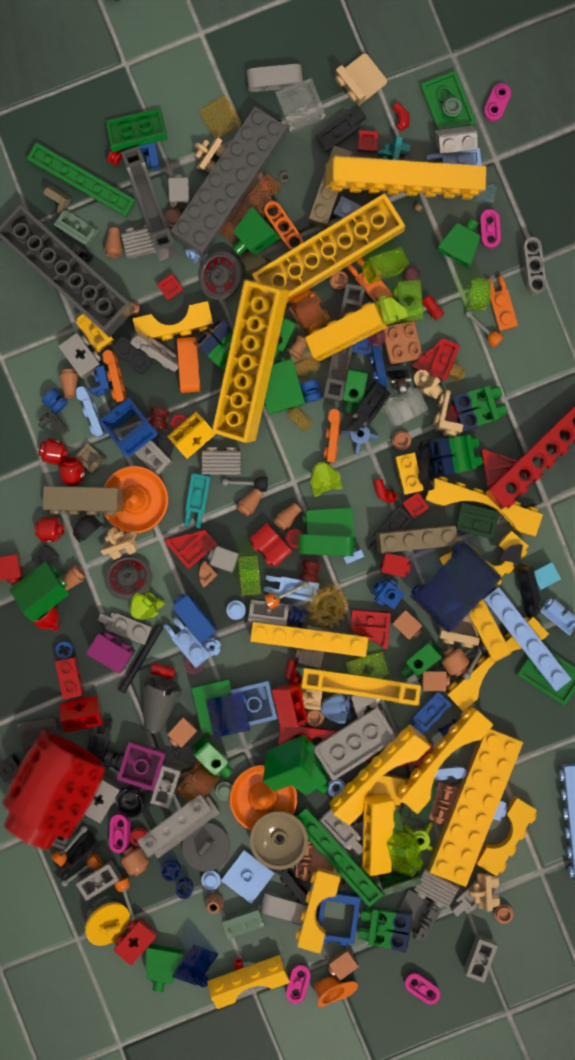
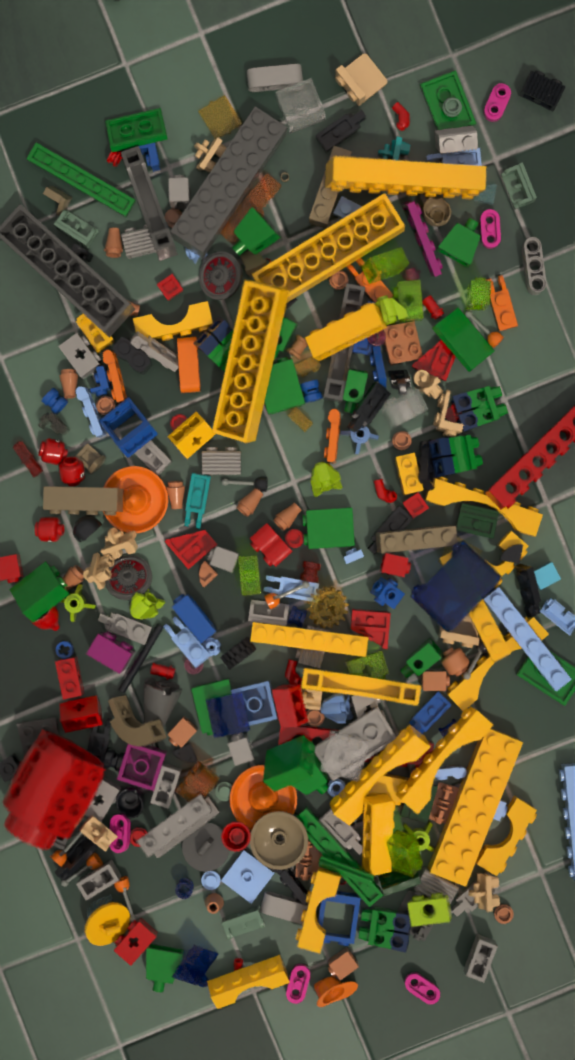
black tile [32,544,59,563] -> none
nougat head [121,847,149,876] -> none
clear red wheel [148,408,170,430] -> none
black tile [157,433,175,457] -> none
clear blue wheel [161,859,181,882] -> none
green torso [192,734,233,778] -> none
light blue plate [227,601,246,620] -> none
orange beam [264,201,303,251] -> none
clear orange brick [288,290,330,335] -> none
green beam [297,534,355,556] -> none
red plate [358,130,378,153] -> none
nougat brick [392,609,422,640] -> none
clear yellow piece [447,364,466,382] -> none
red wing [481,449,525,486] -> none
none -> clear red axle [13,441,43,478]
none -> lime brick [60,584,96,622]
none -> tan hips [79,815,118,852]
none -> tan hips [83,552,115,590]
none -> nougat plate [96,396,116,415]
none -> dark tan arch [108,695,167,746]
none -> nougat cone [166,481,185,509]
none -> black tyre [220,637,257,670]
none -> red helmet [221,822,251,852]
none -> light grey brick [228,731,254,766]
none -> green axle [318,856,374,886]
none -> clear brick [320,730,369,781]
none -> magenta wing [401,201,443,277]
none -> lime brick [408,892,452,927]
none -> dark tan hair [422,197,452,227]
none -> green tile [432,308,495,372]
none -> sand green hinge [501,162,537,210]
none -> black brick [519,70,565,112]

